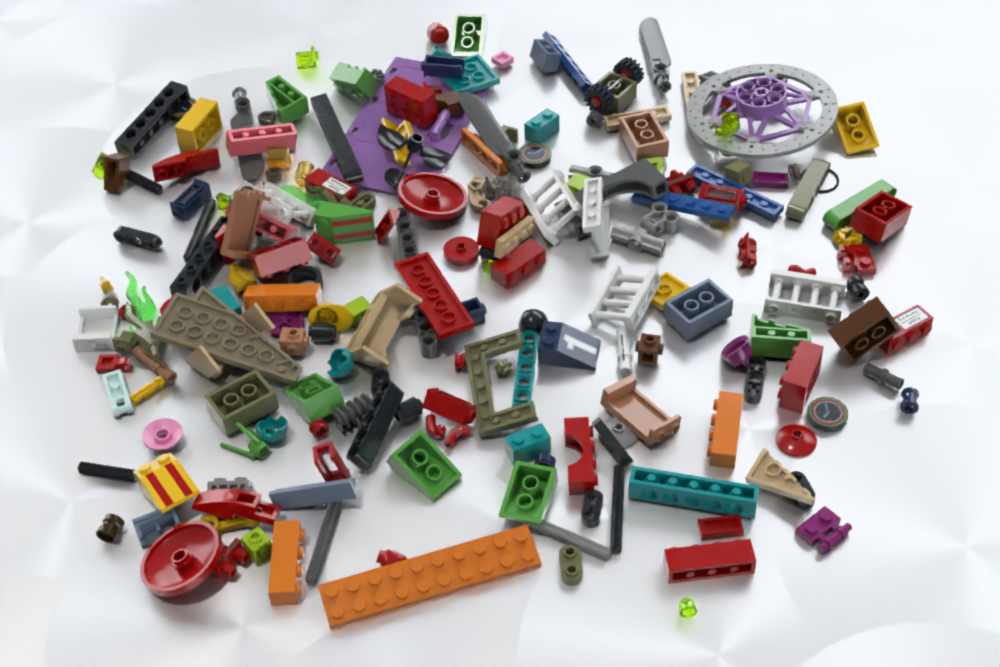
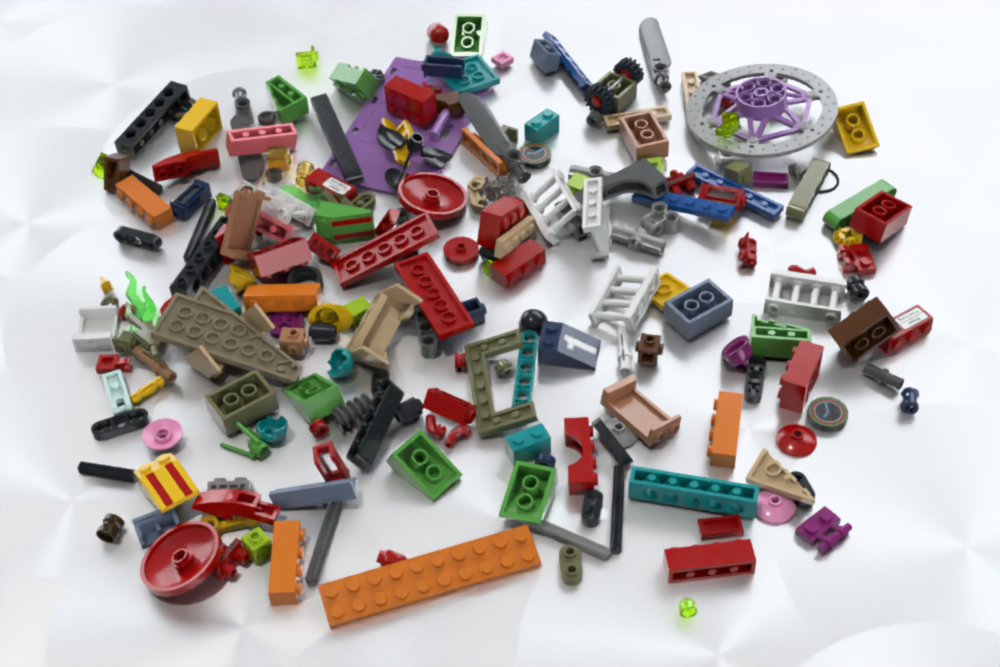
none -> black beam [91,408,150,441]
none -> orange brick [115,175,174,230]
none -> red plate [330,211,441,289]
none -> bright pink dish [755,490,796,525]

